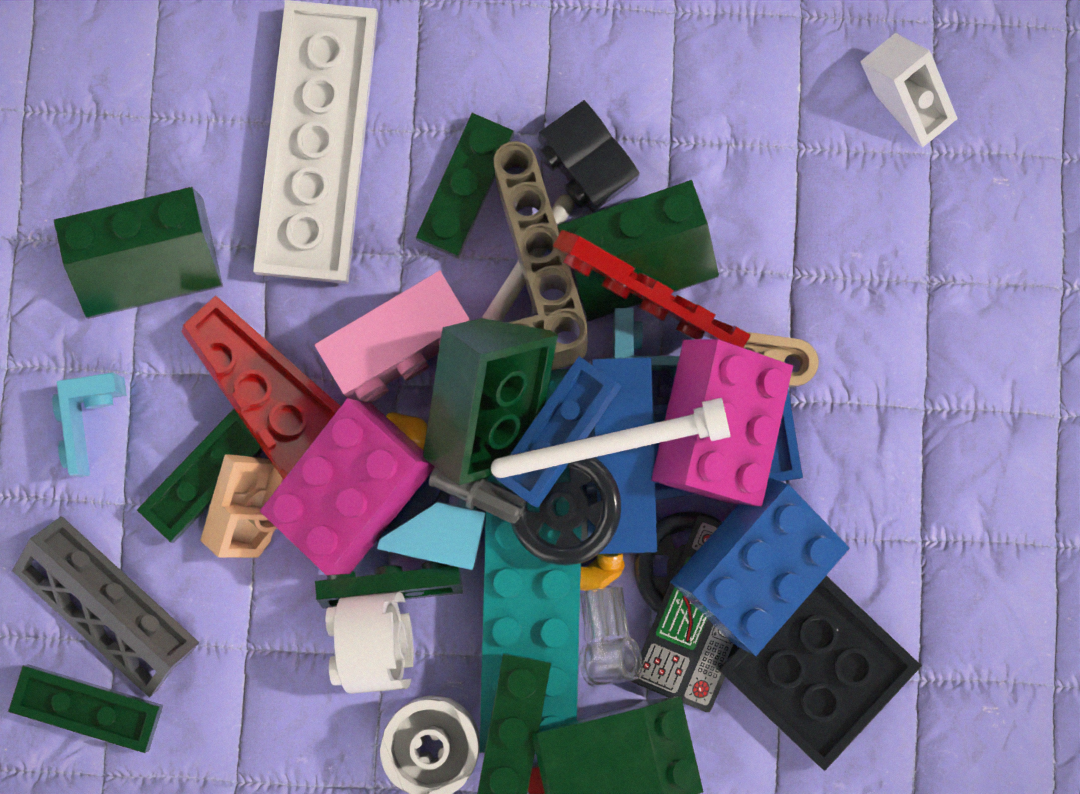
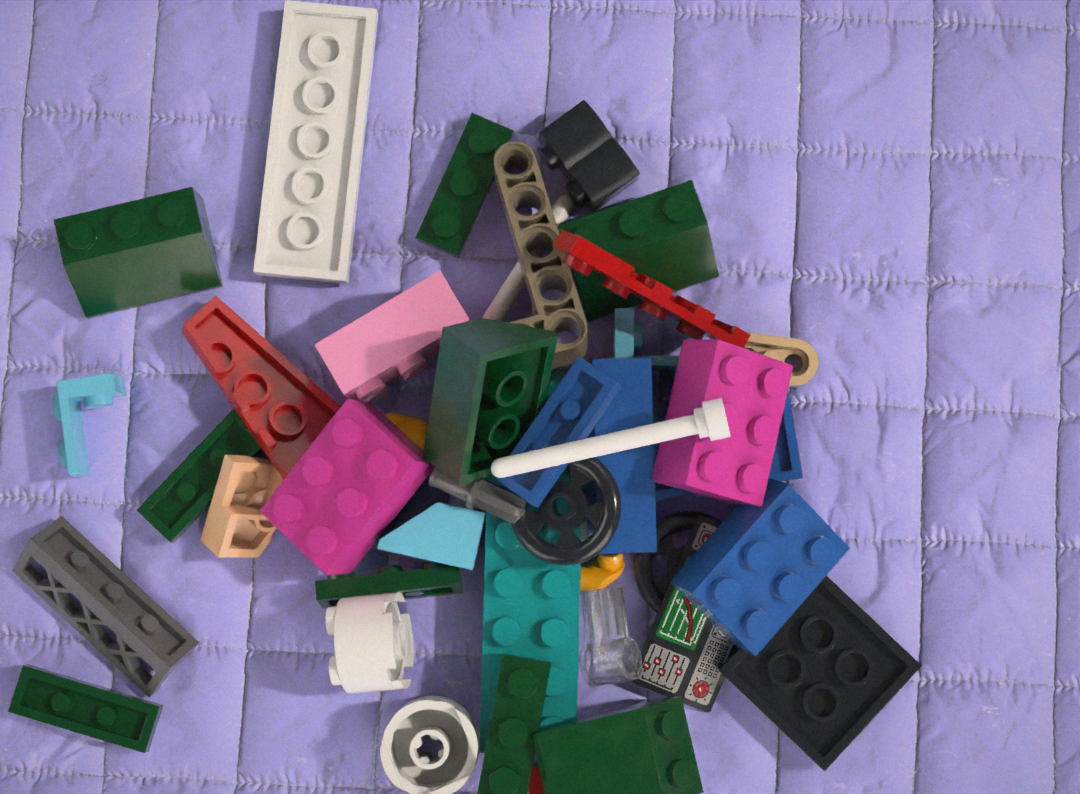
white slope [860,33,957,147] -> none

